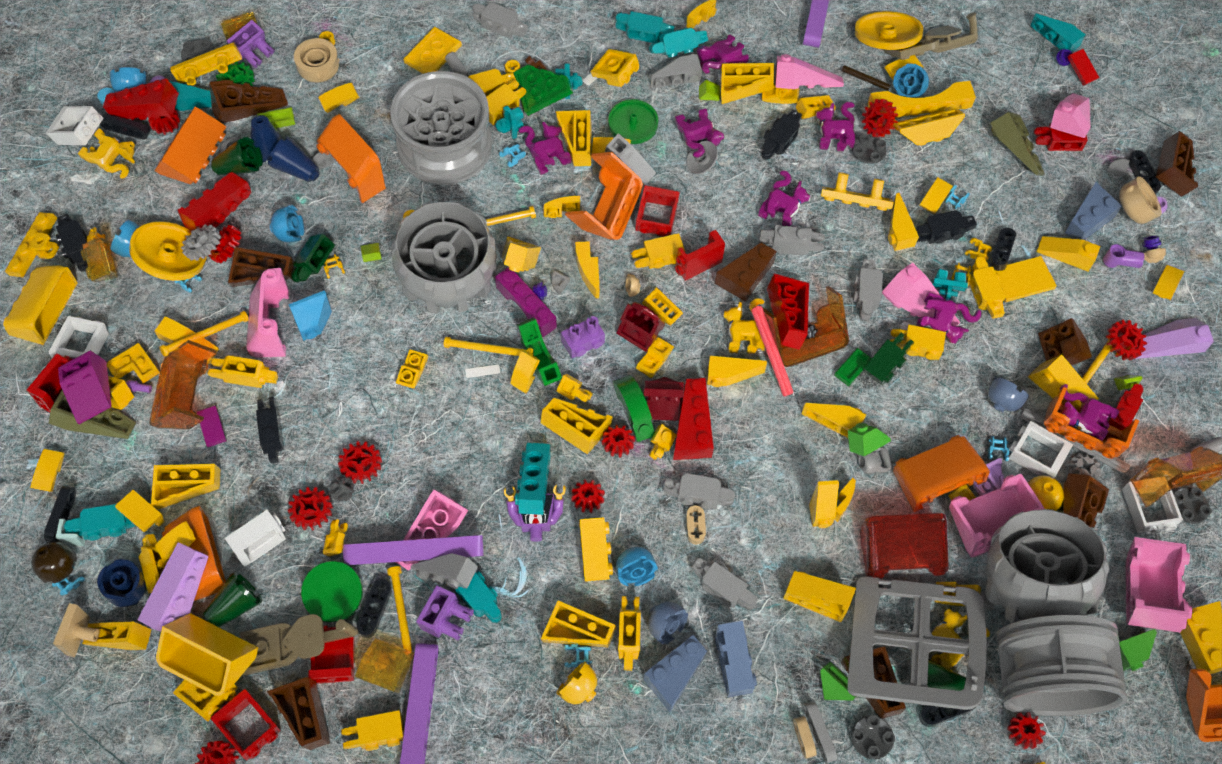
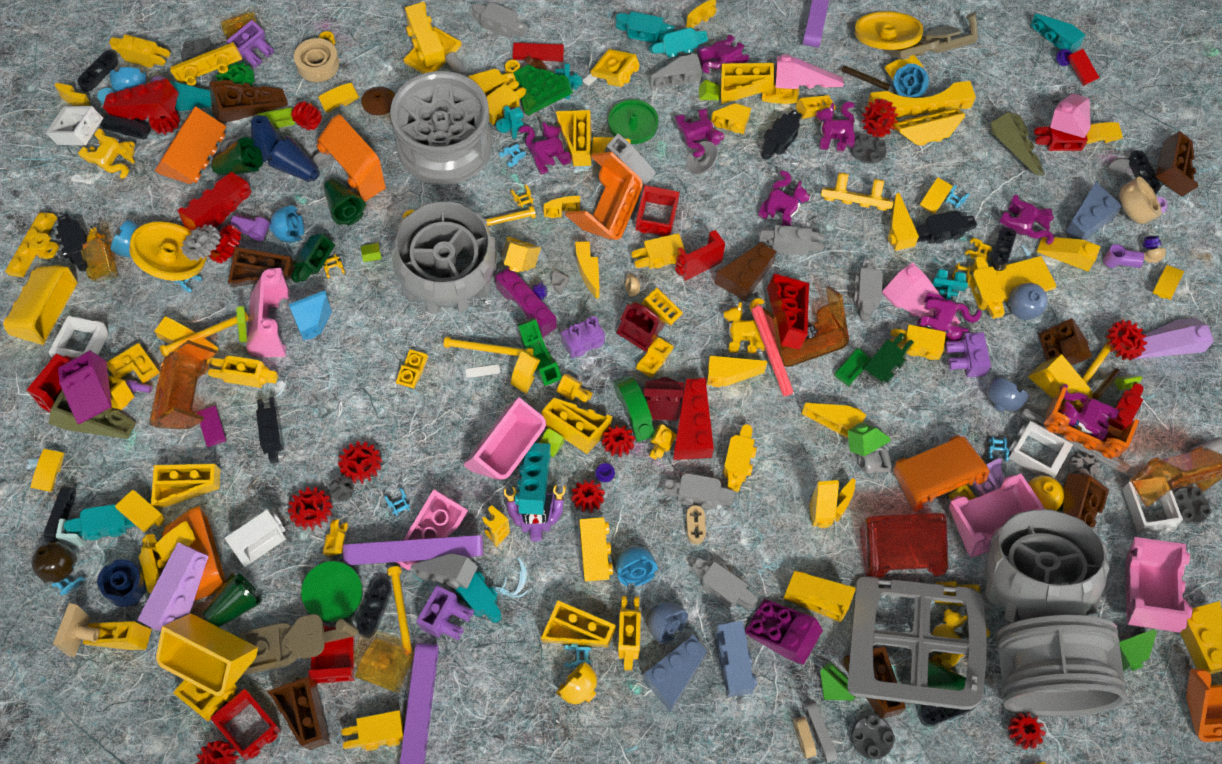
none -> yellow slope [54,83,91,106]
none -> black beam [77,51,118,92]
none -> yellow hinge [109,34,170,68]
none -> medium lavender piece [231,215,270,241]
none -> lime tile [236,306,247,342]
none -> red gear [291,101,322,131]
none -> dark green cone [323,179,366,226]
none -> reddish brown dish [361,87,395,116]
none -> medium azure piece [384,487,410,516]
none -> yellow wedge [405,2,445,67]
none -> bright pink windscreen [463,397,546,480]
none -> yellow hinge [482,505,510,547]
none -> yellow piece [510,184,534,209]
none -> red tile [512,43,564,62]
none -> lime slope [539,428,564,458]
none -> dark purple plate [595,463,615,483]
none -> yellow slope [711,103,751,134]
none -> yellow hinge [723,424,757,492]
none -> magenta slope [745,599,823,665]
none -> medium lavender brick [944,332,991,377]
none -> magenta animal [999,194,1054,245]
none -> sand blue cylinder [1008,282,1048,320]
none -> yellow slope [1087,122,1123,144]
none -> dark brown bar [1092,368,1120,400]

